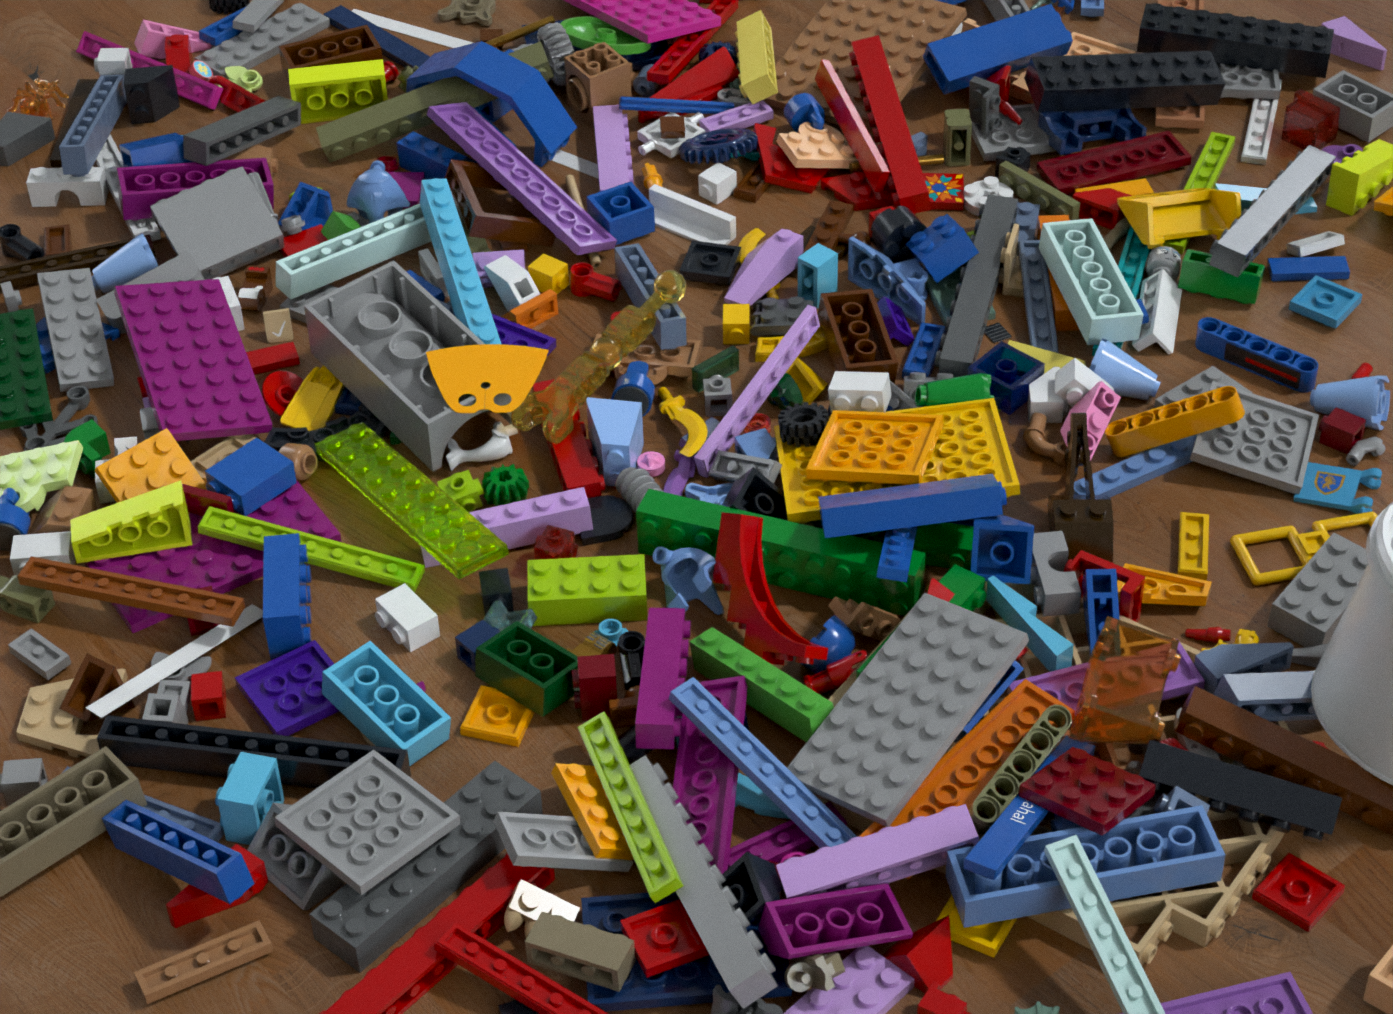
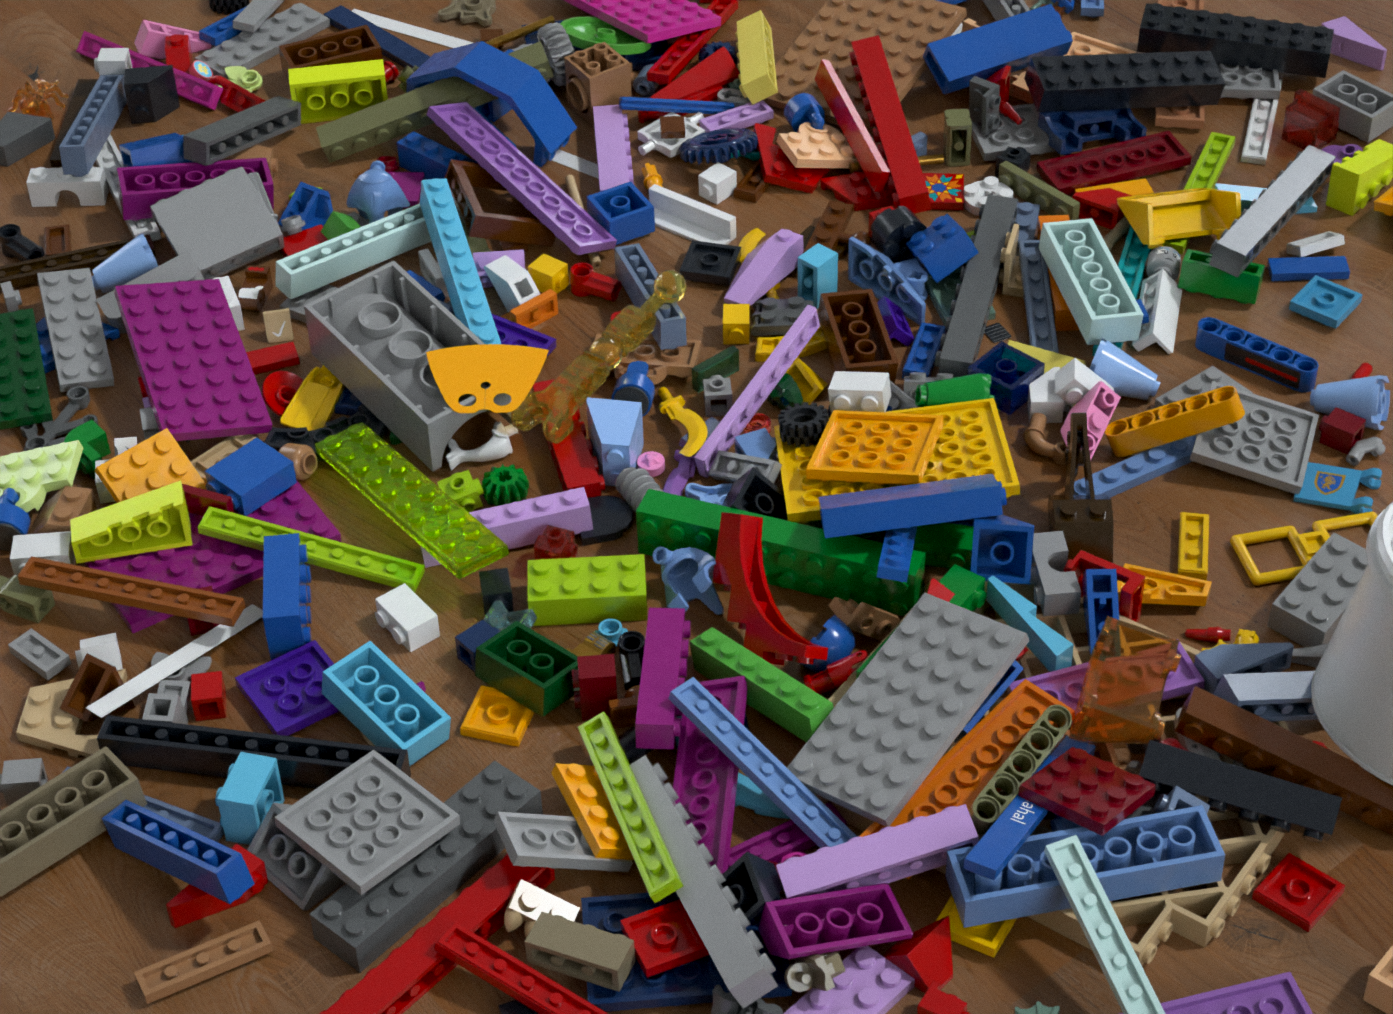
none -> white brick [75,633,123,670]

